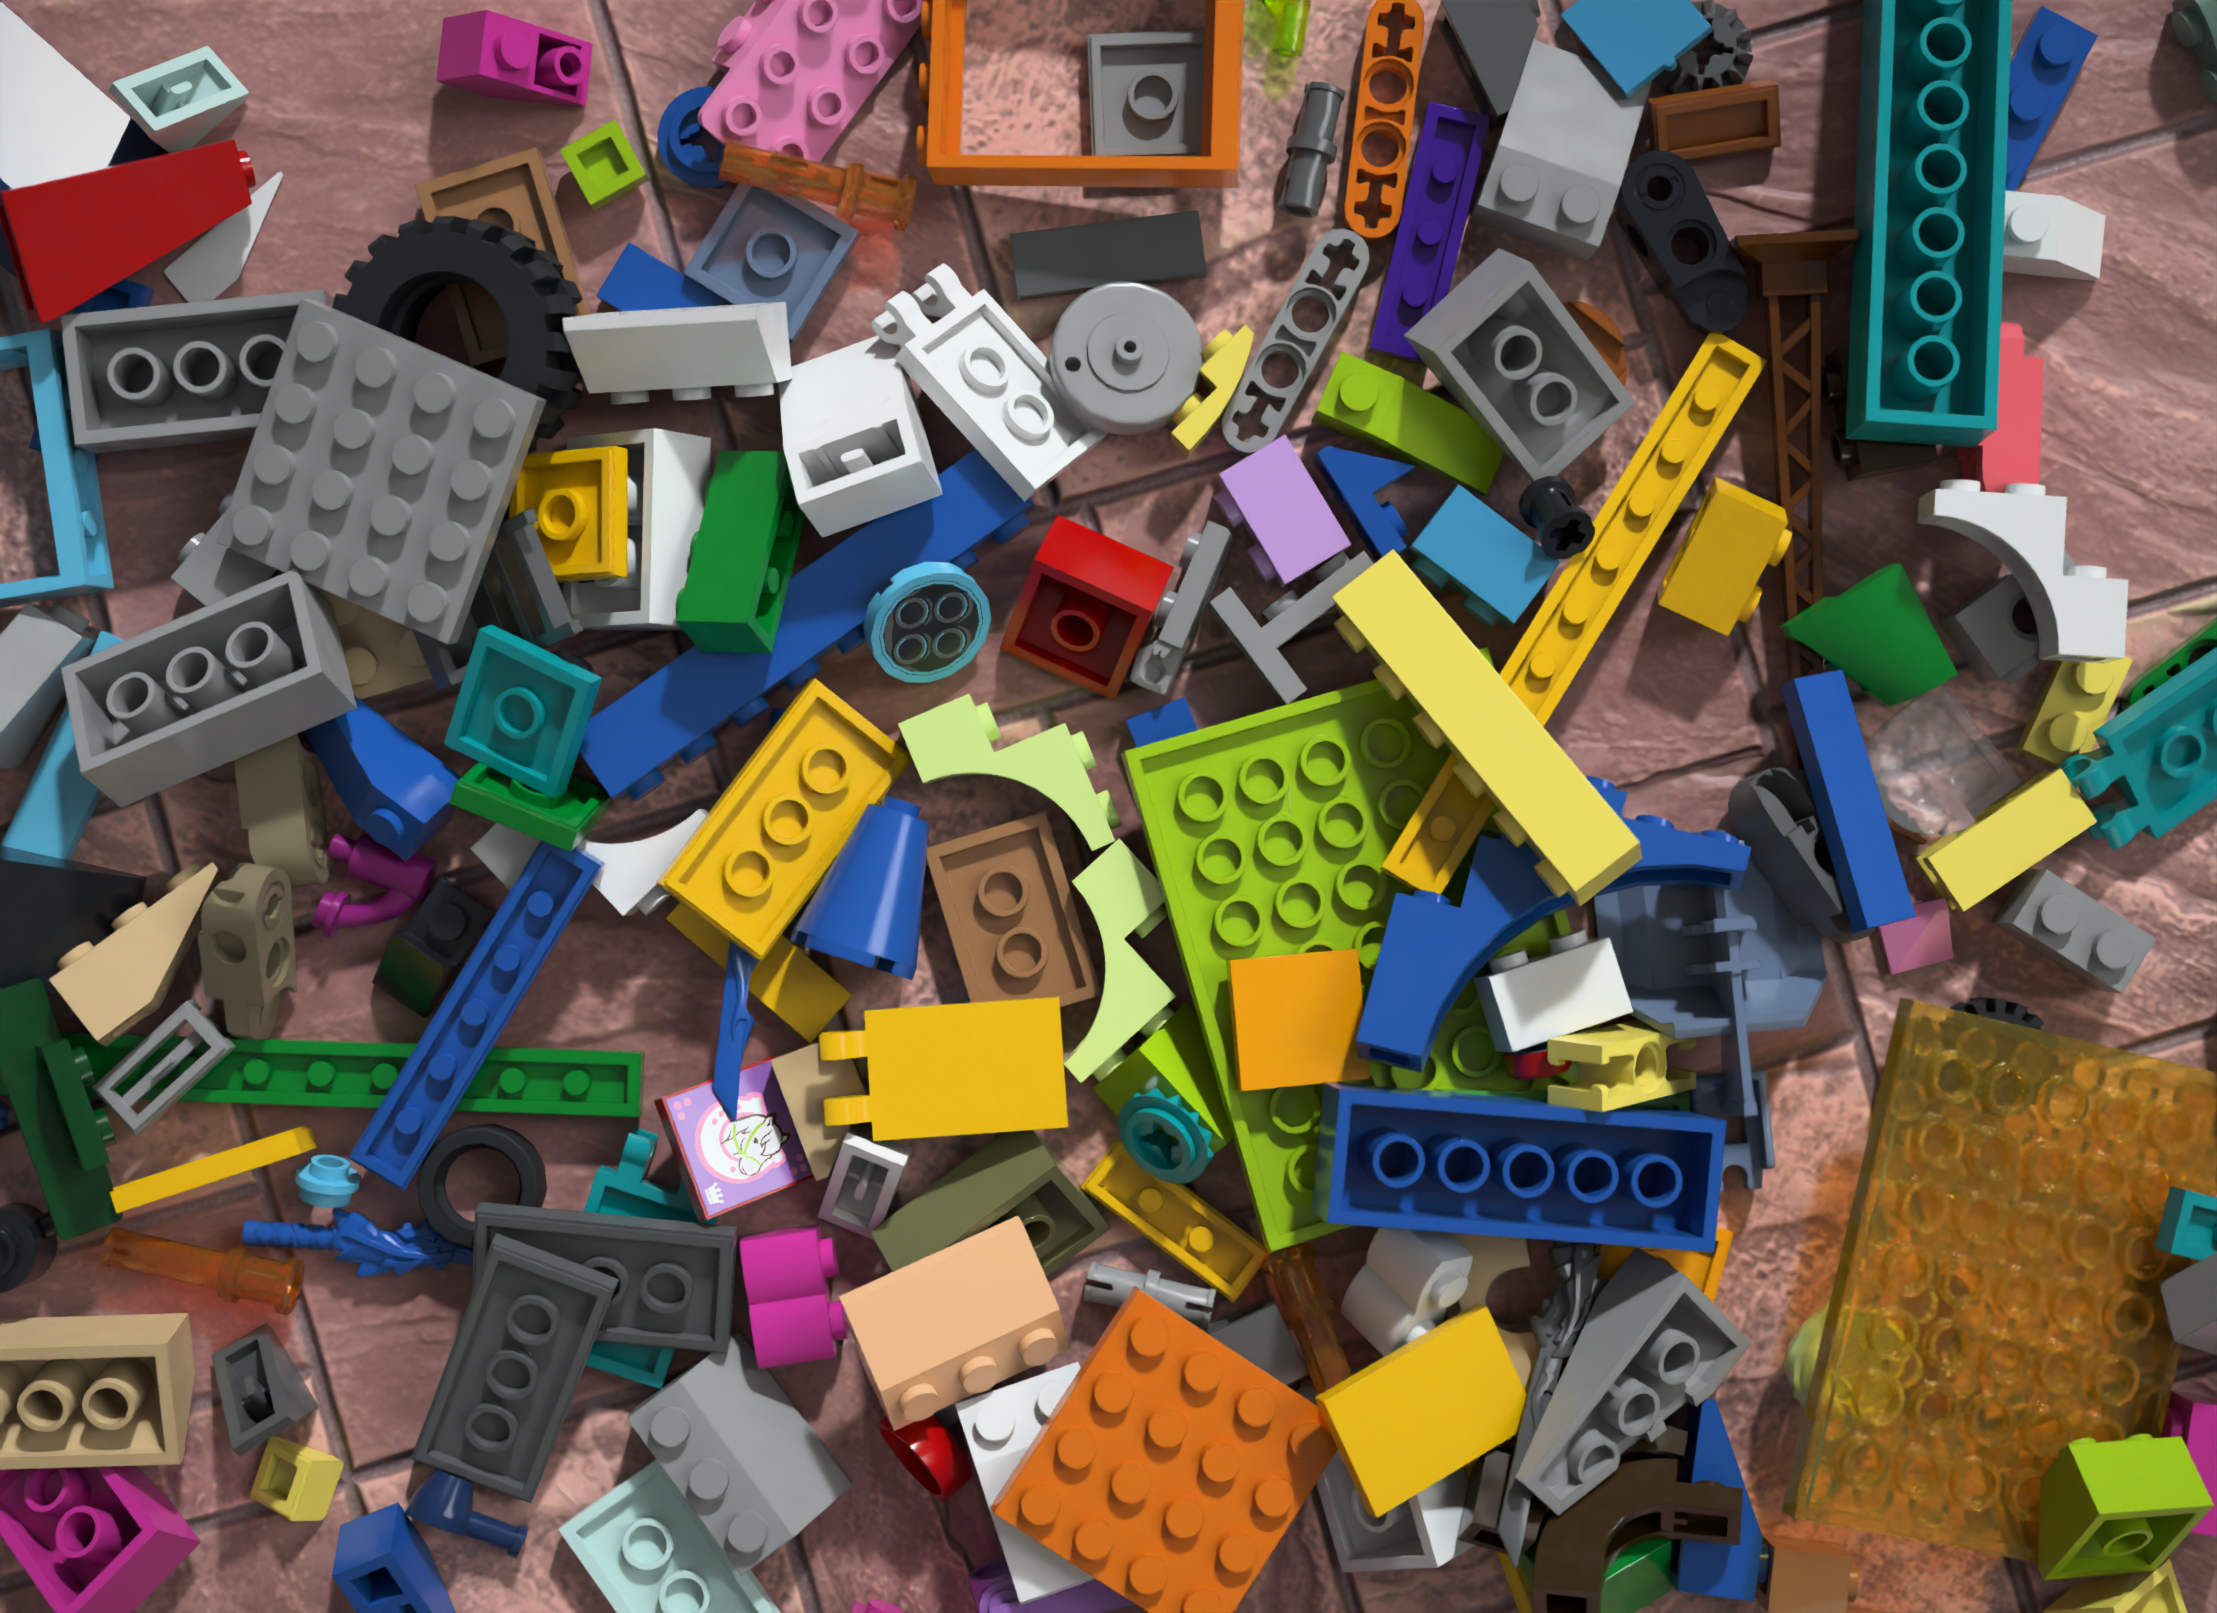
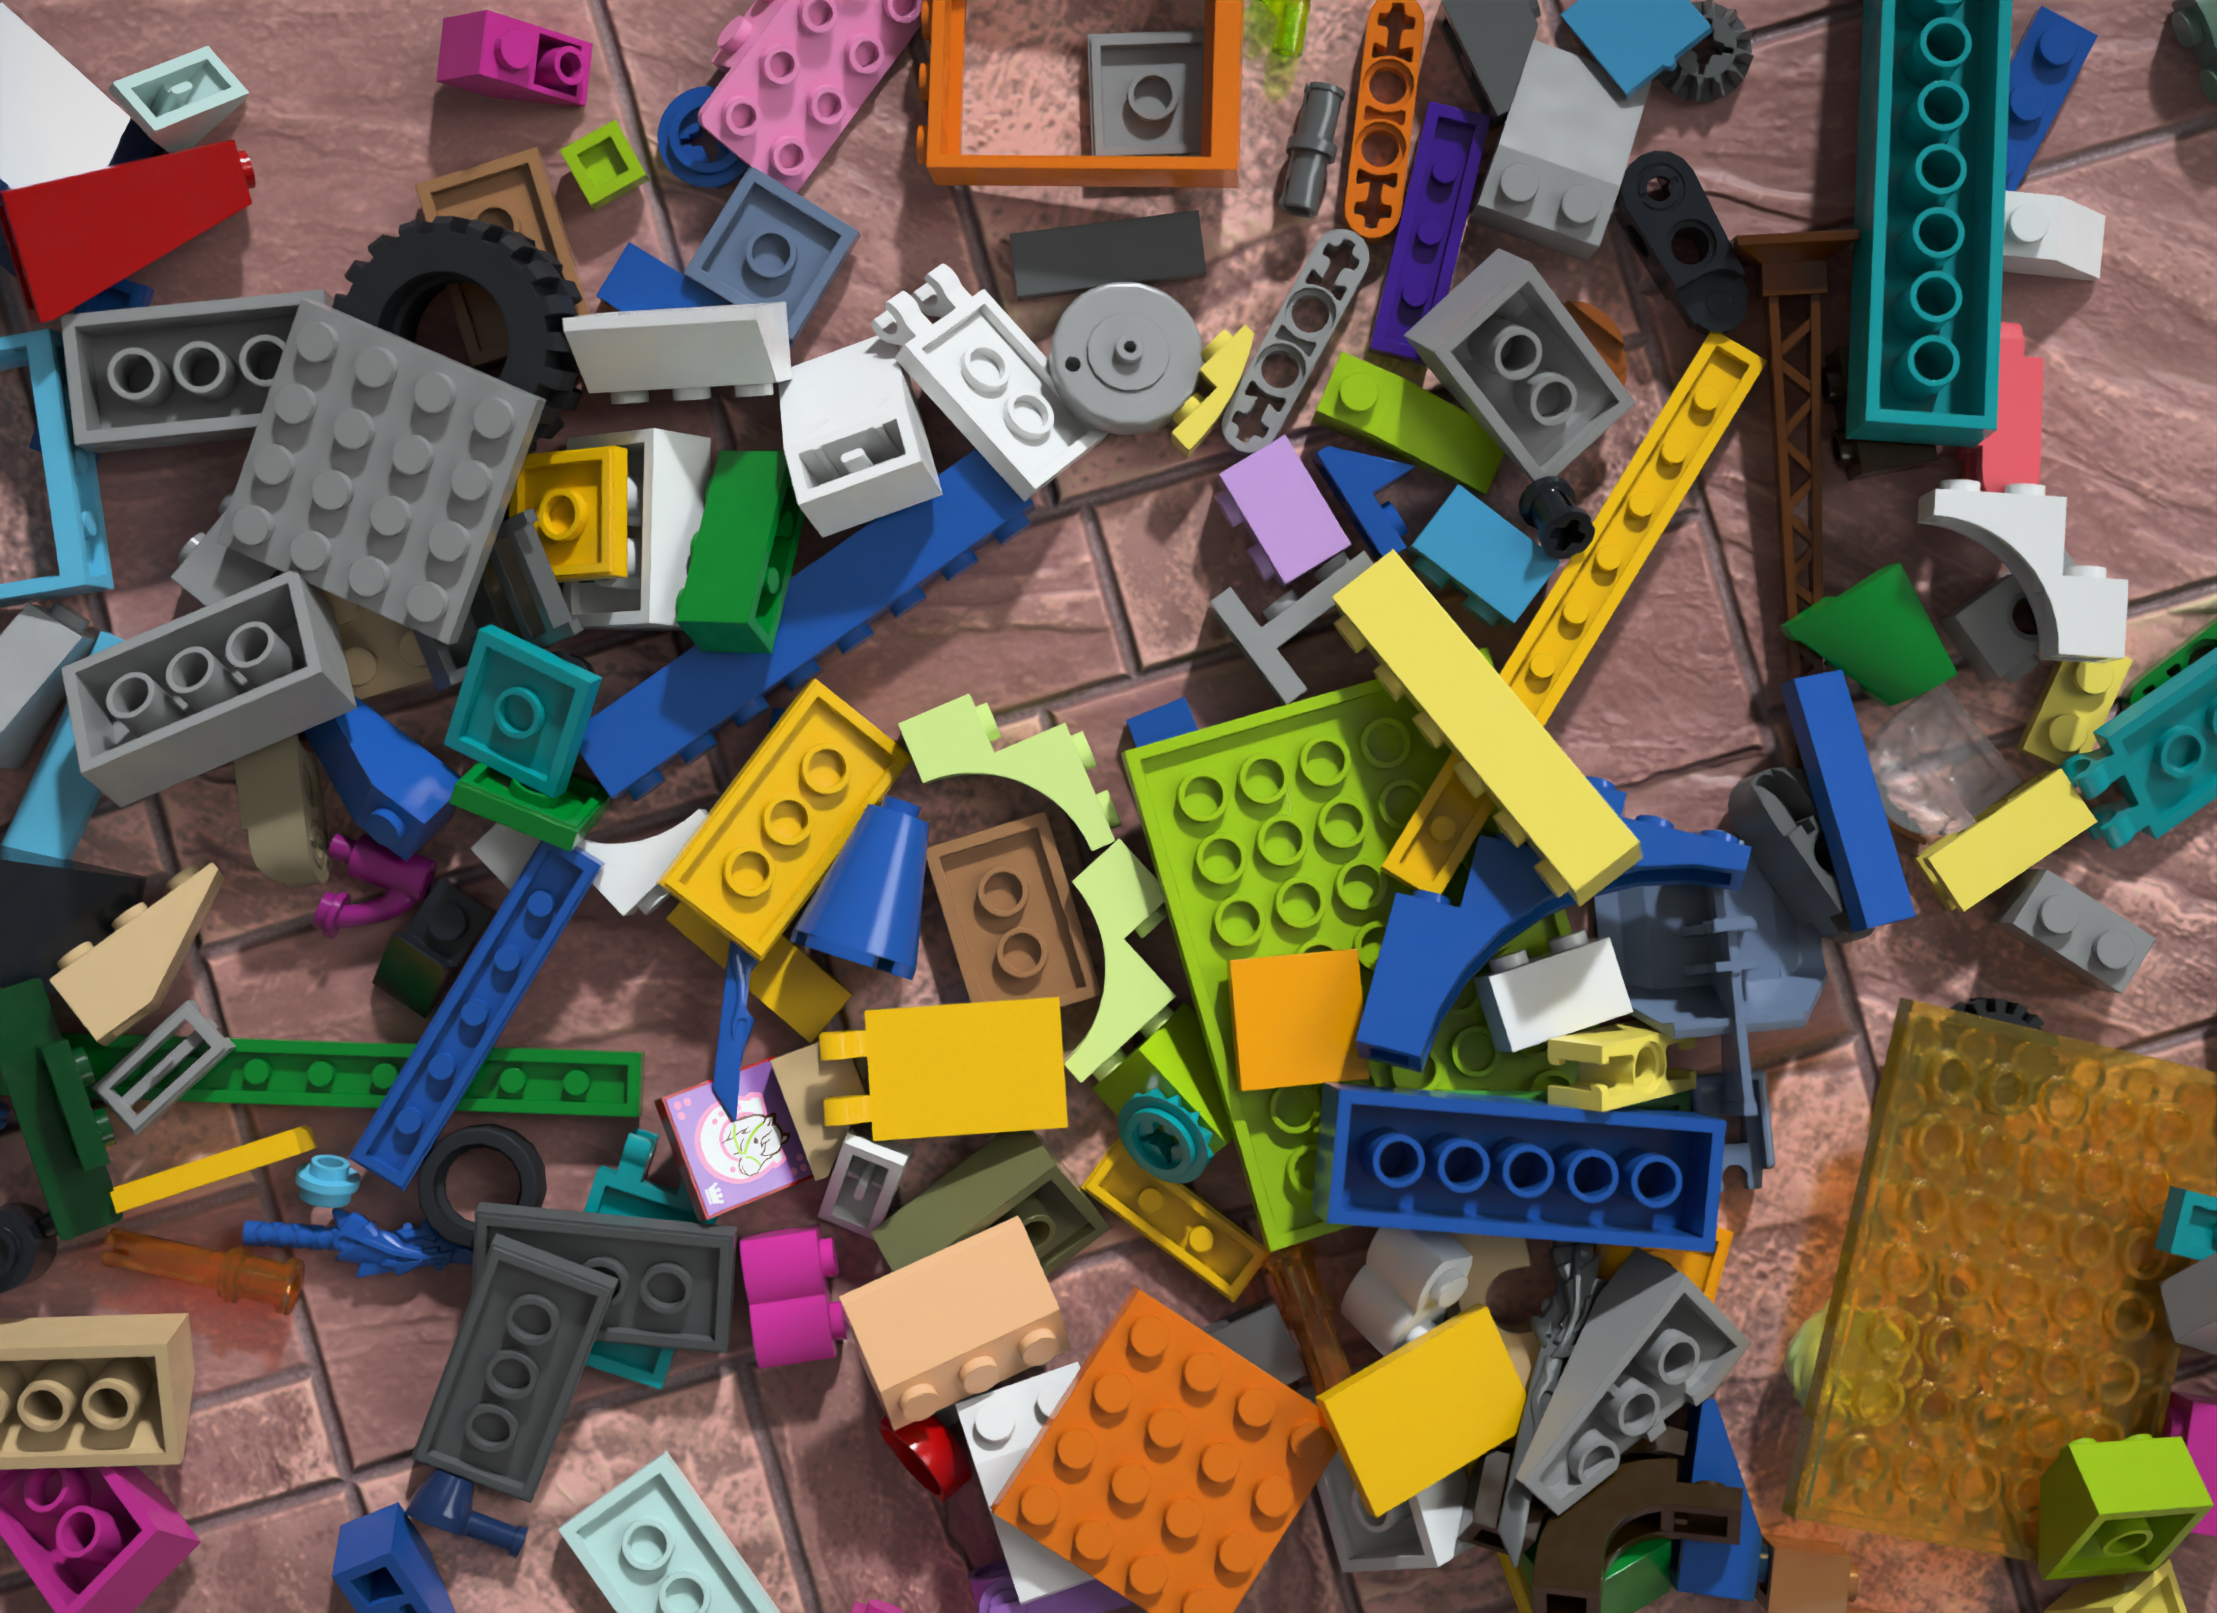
white sticker [163,172,283,302] -> none
dark tan piece [197,862,297,1042] -> none
dark grey slope [212,1323,319,1456] -> none
light yellow slope [249,1436,344,1521] -> none
light grey slope [626,1330,853,1576] -> none
clear orange pin [718,138,917,232] -> none
tile [863,562,991,683] -> none
red slope [999,515,1174,701] -> none
light grey pin [1083,1261,1217,1330] -> none
light grey hinge [1130,520,1235,696] -> none
red tile [1504,1041,1572,1080] -> none
dark orange tile [1647,79,1781,162] -> none
yellow brick [1657,477,1792,636] -> none
bright pink slope [1877,897,1953,975] -> none

